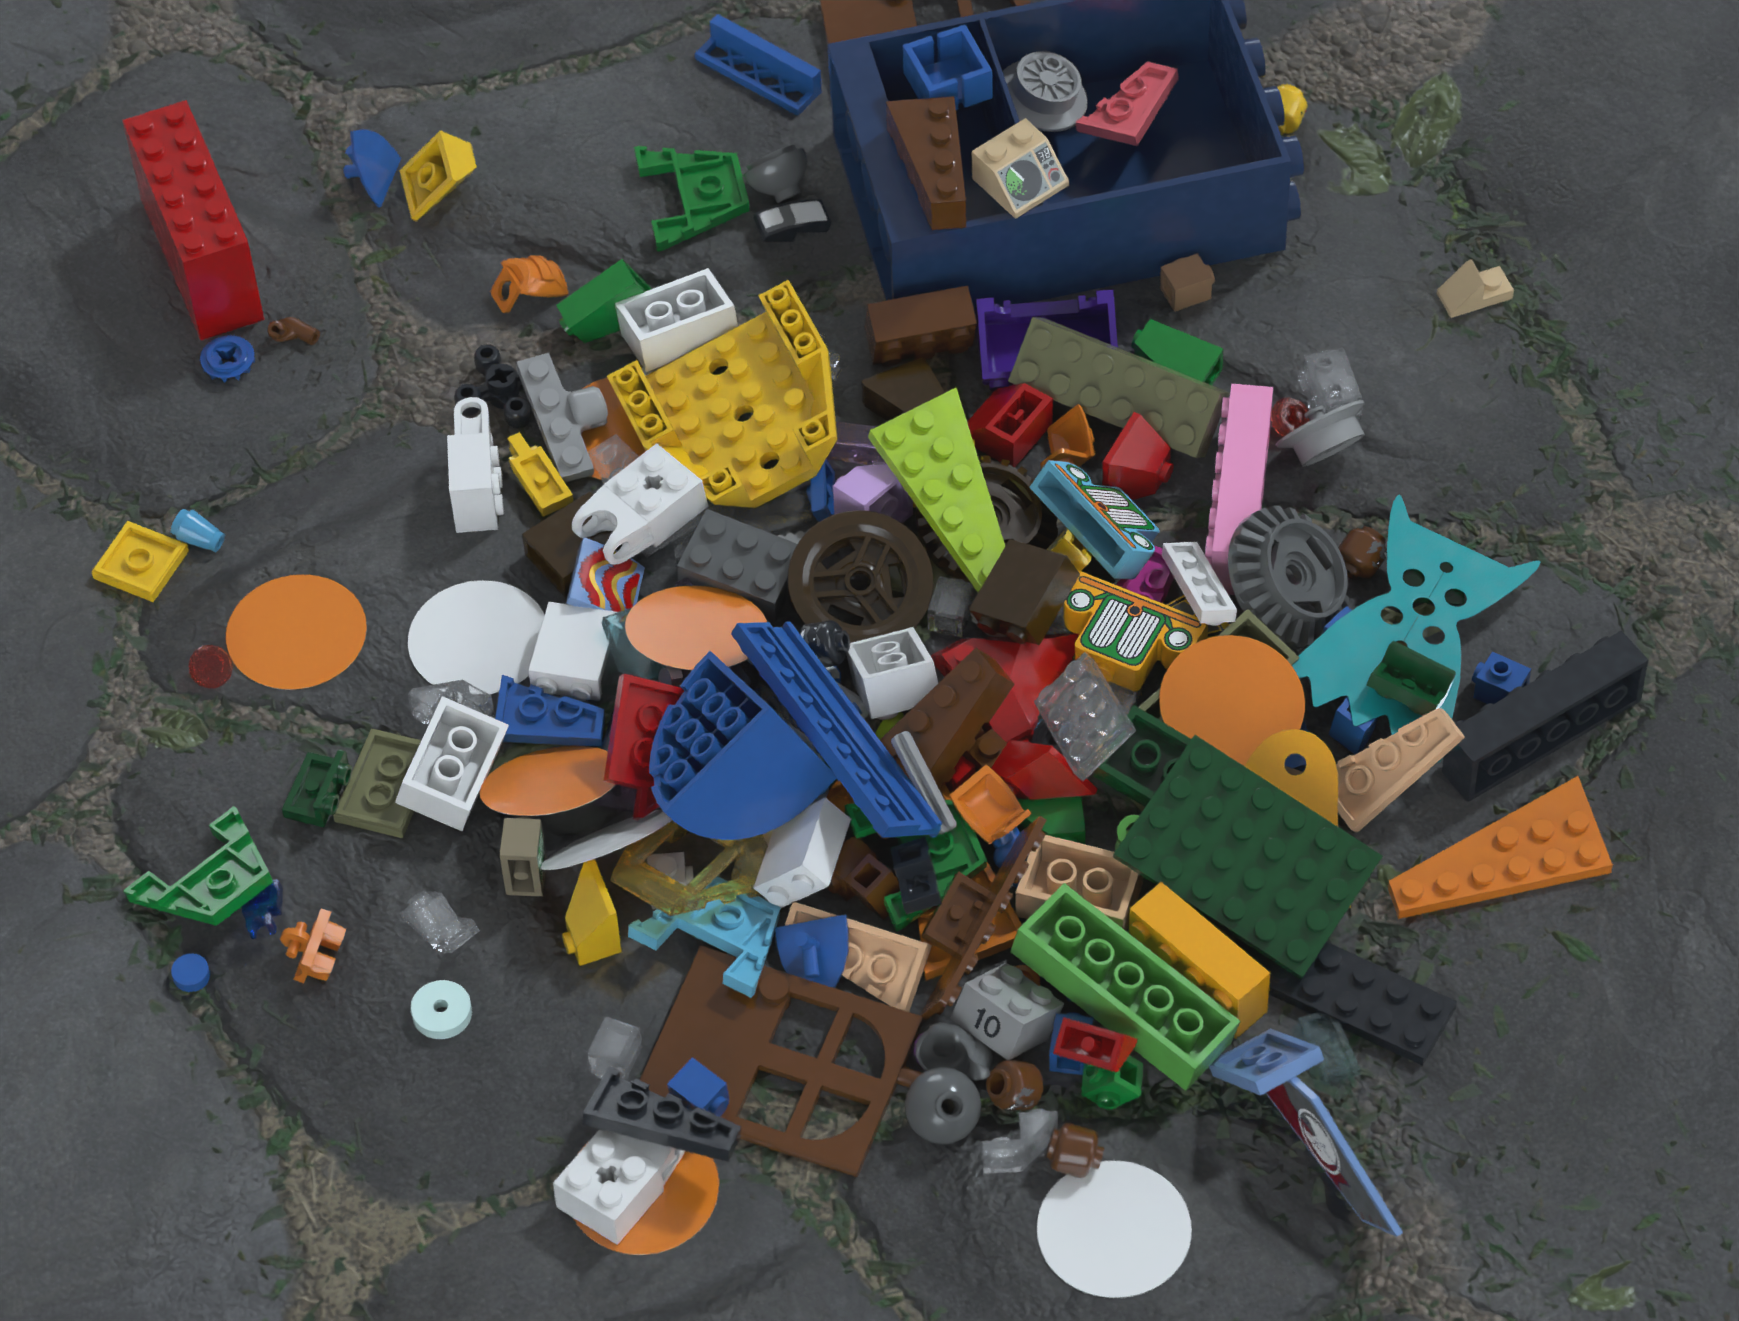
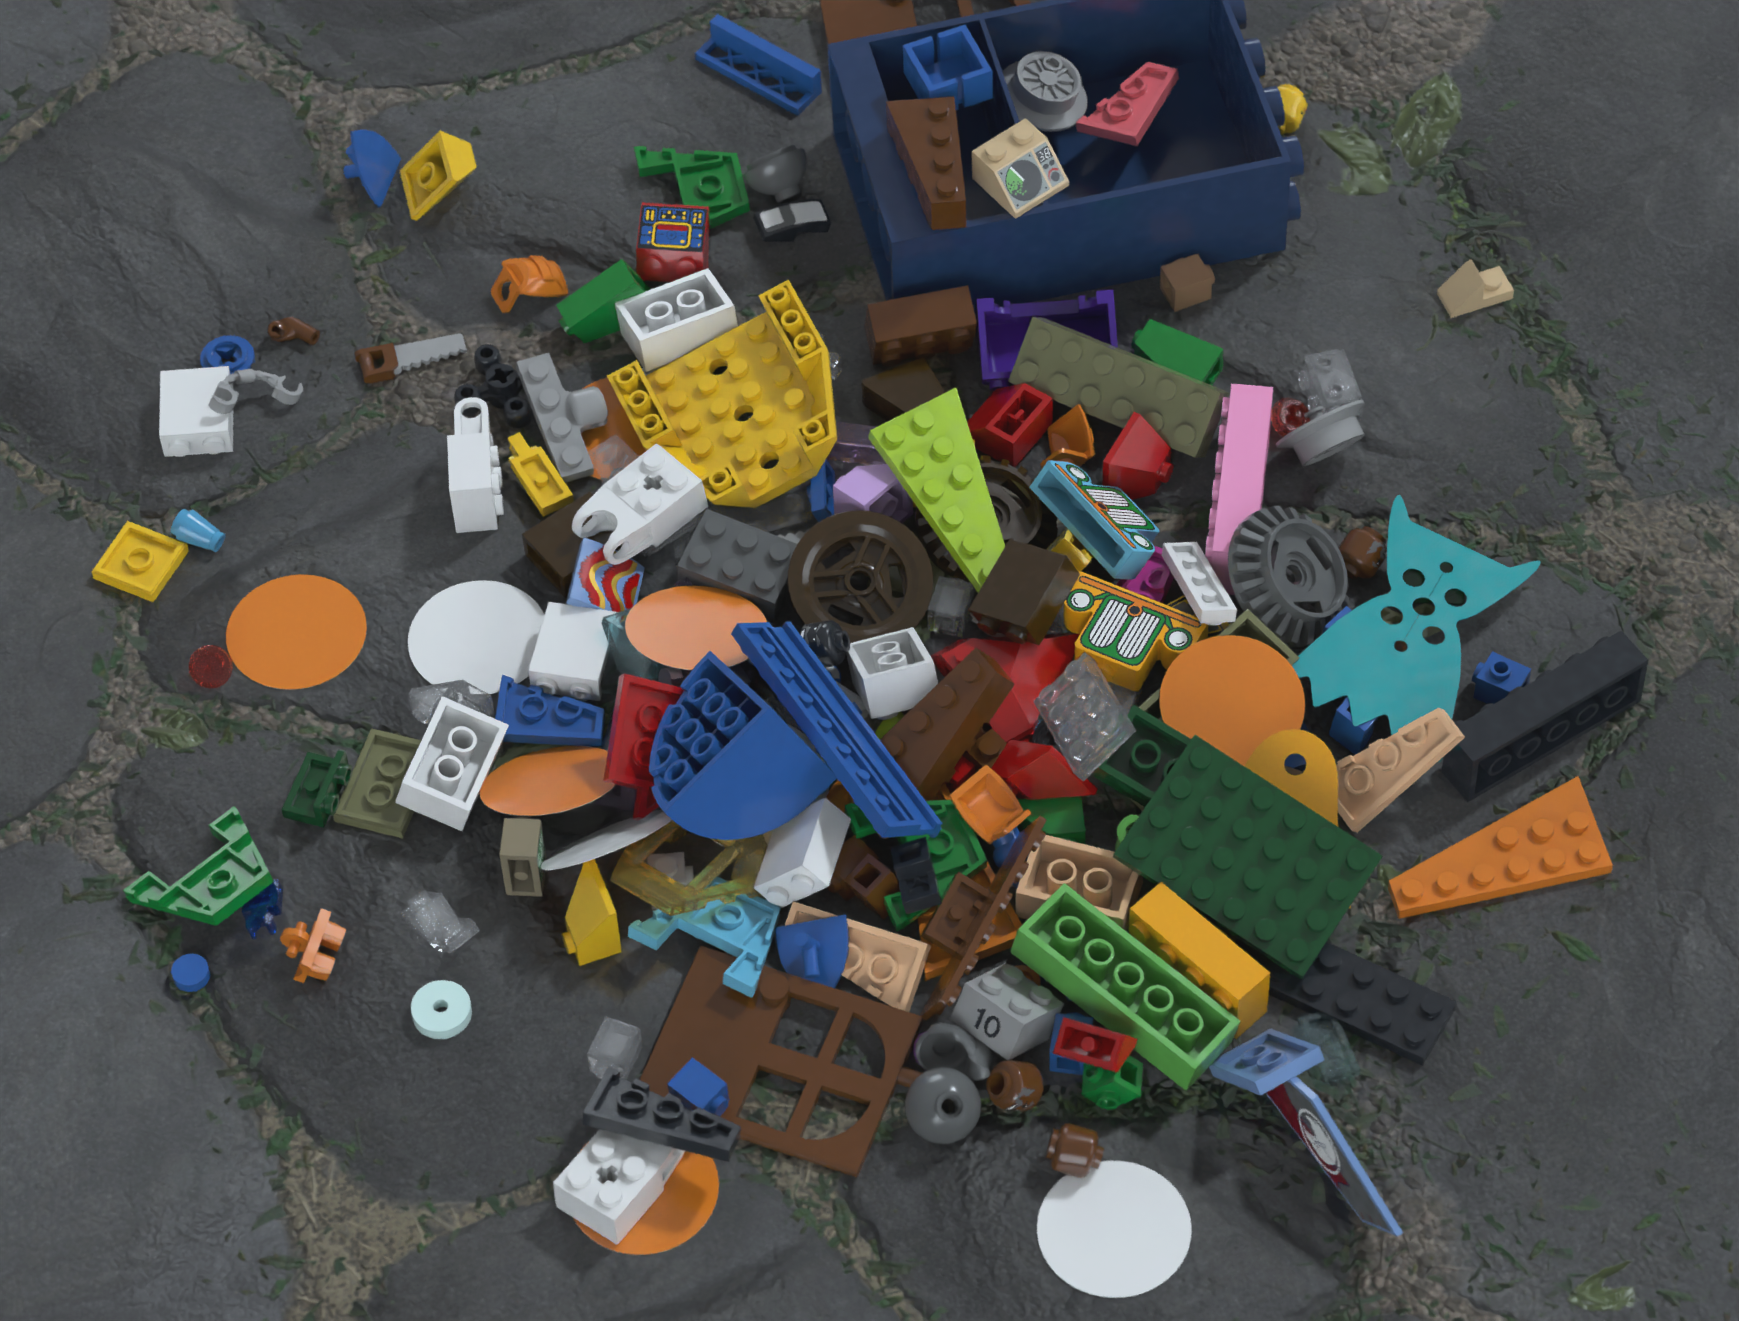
red brick [122,100,265,341] -> none
light grey axle [891,731,956,834] -> none
clear slope [982,1109,1058,1174] -> none
dark green bracket [1366,641,1456,715] -> none
none -> white brick [159,366,233,457]
none -> light grey piece [208,369,303,414]
none -> piece [354,334,467,384]
none -> slope [636,202,709,282]

